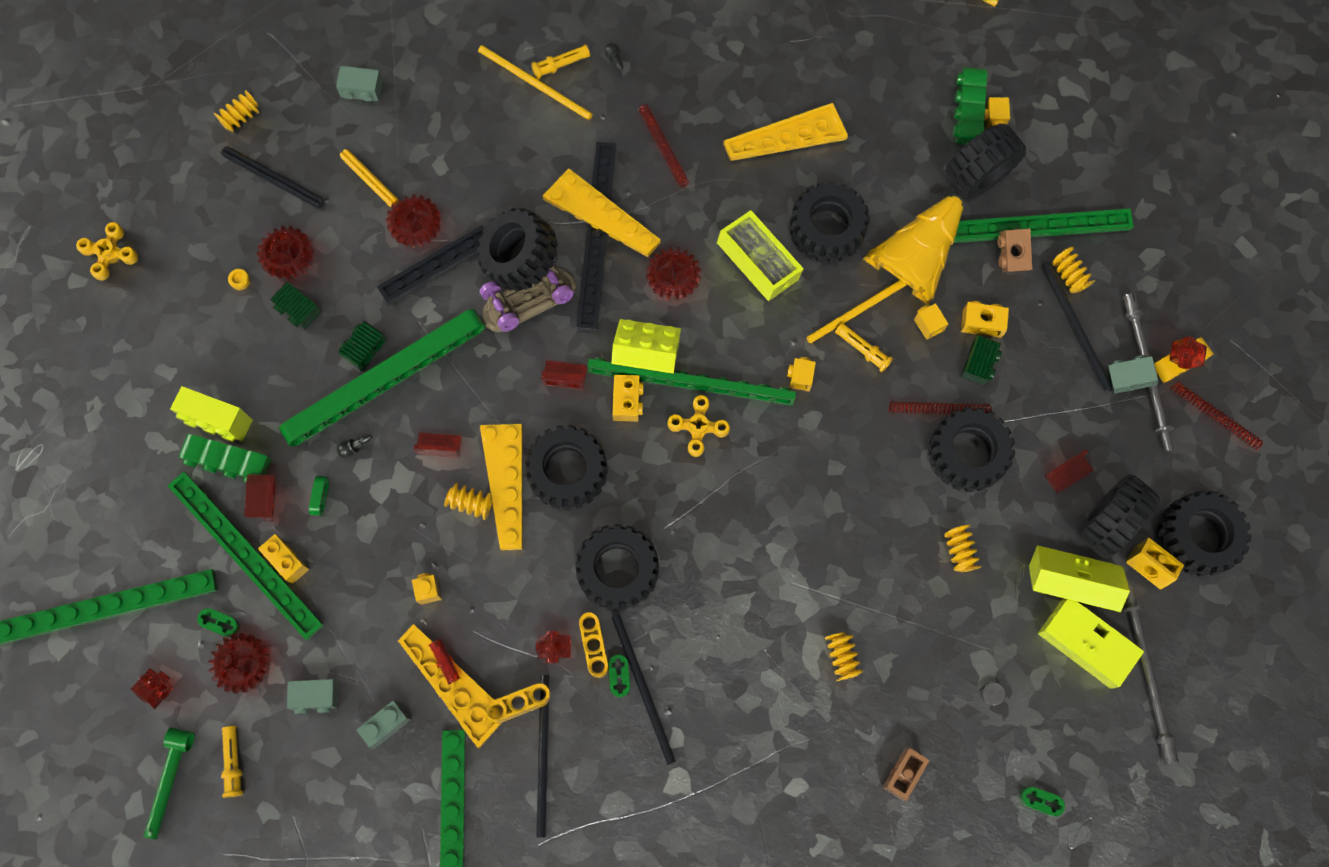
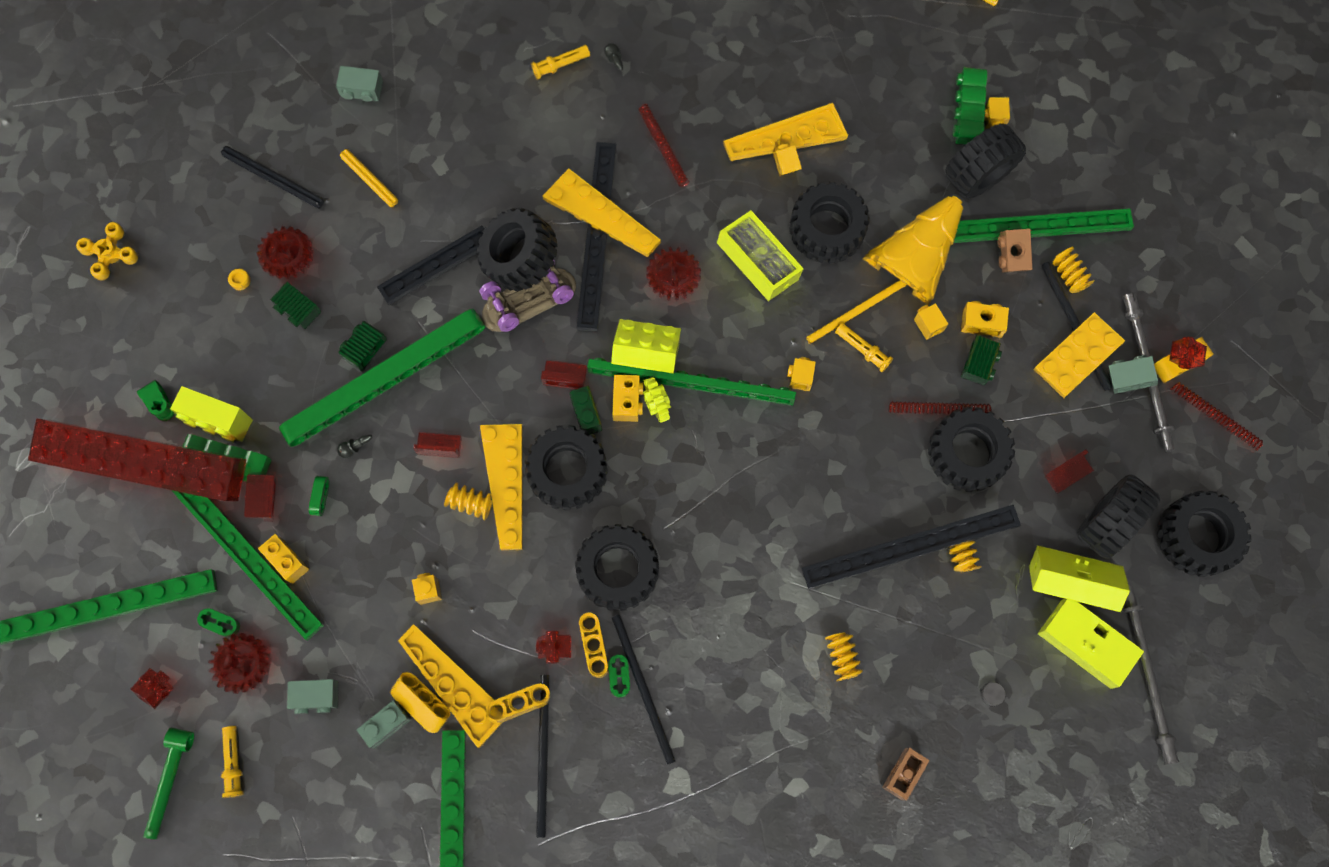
yellow piece [214,90,260,132] -> none
clear red gear [386,194,442,248] -> none
clear red pin [428,639,461,685] -> none
yellow piece [478,45,593,120] -> none
yellow gear [667,395,730,457] -> none
green beam [1020,787,1065,817] -> none
yellow brick [1126,538,1184,590] -> none
none -> clear red brick [28,418,247,501]
none -> green piece [137,380,175,421]
none -> yellow beam [390,672,450,733]
none -> dark green brick [569,386,602,435]
none -> neon yellow gear [643,377,671,423]
none -> yellow brick [773,143,802,176]
none -> black plate [802,504,1021,589]
none -> yellow plate [1034,312,1125,398]

